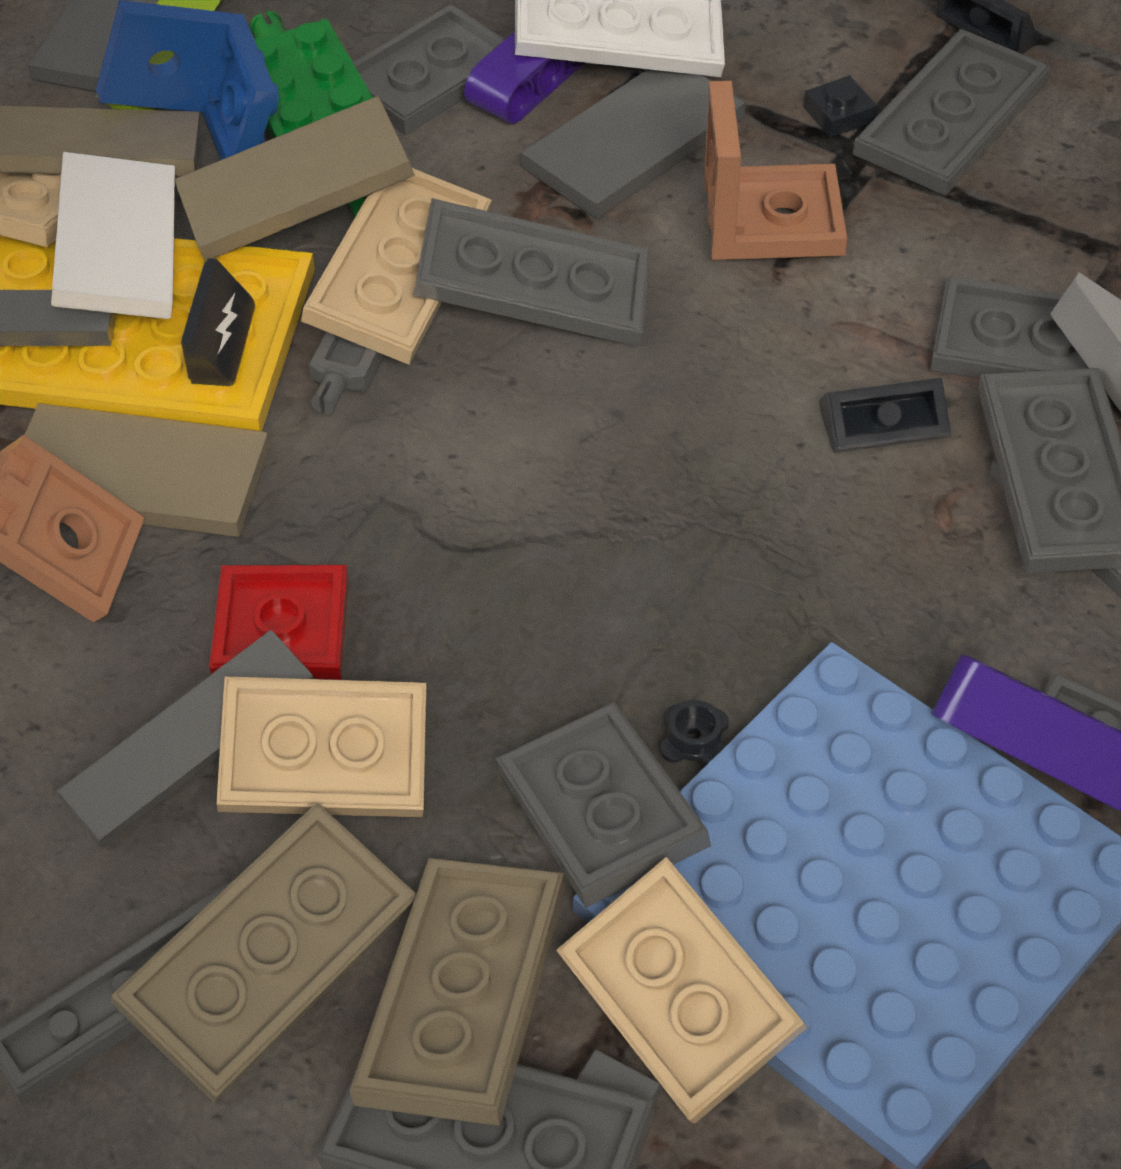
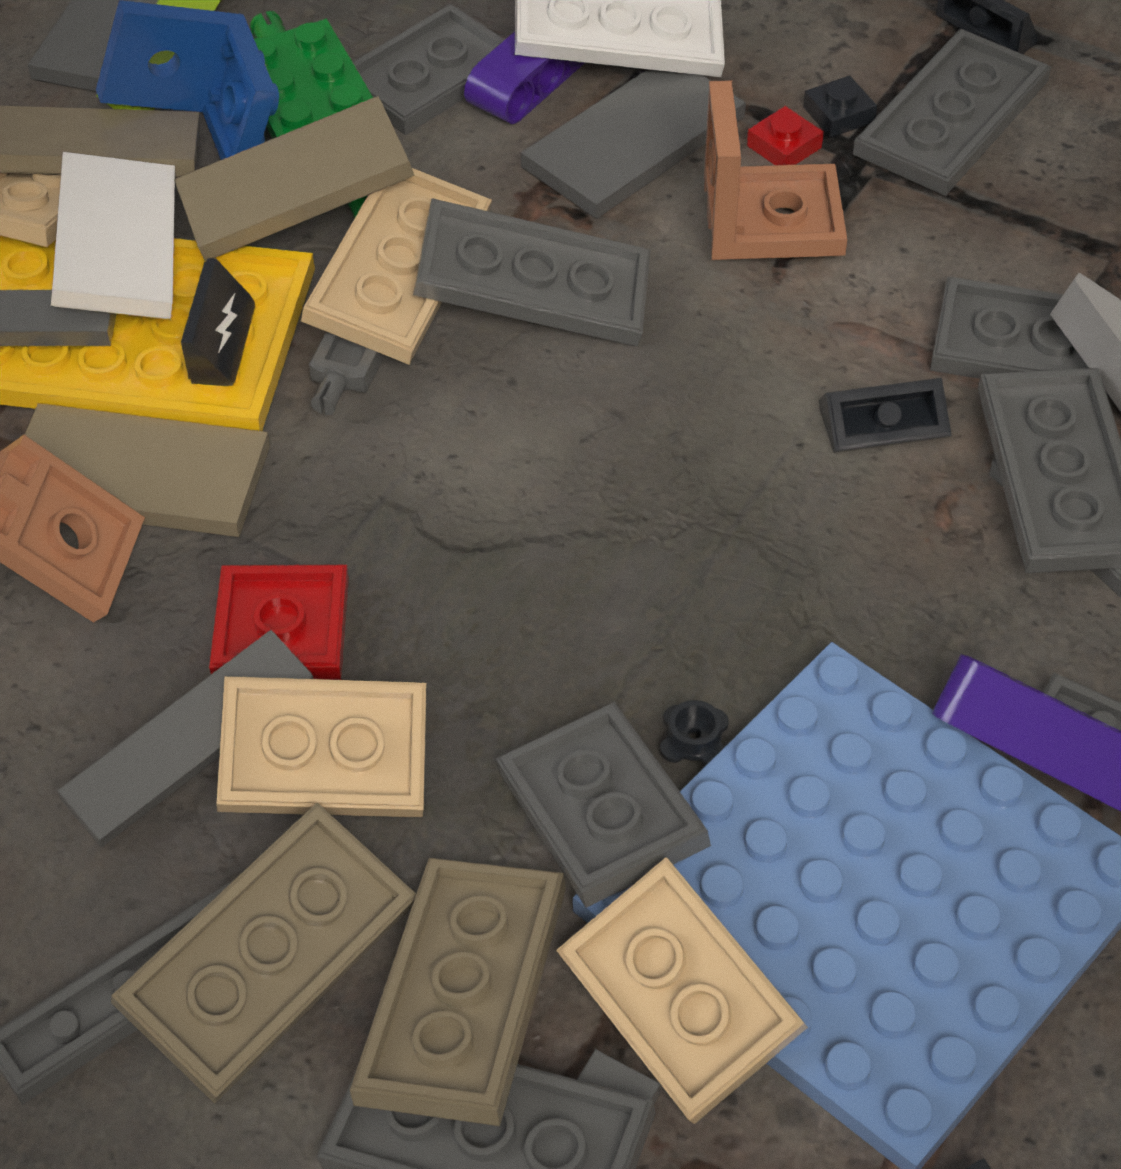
none -> red plate [747,106,824,165]

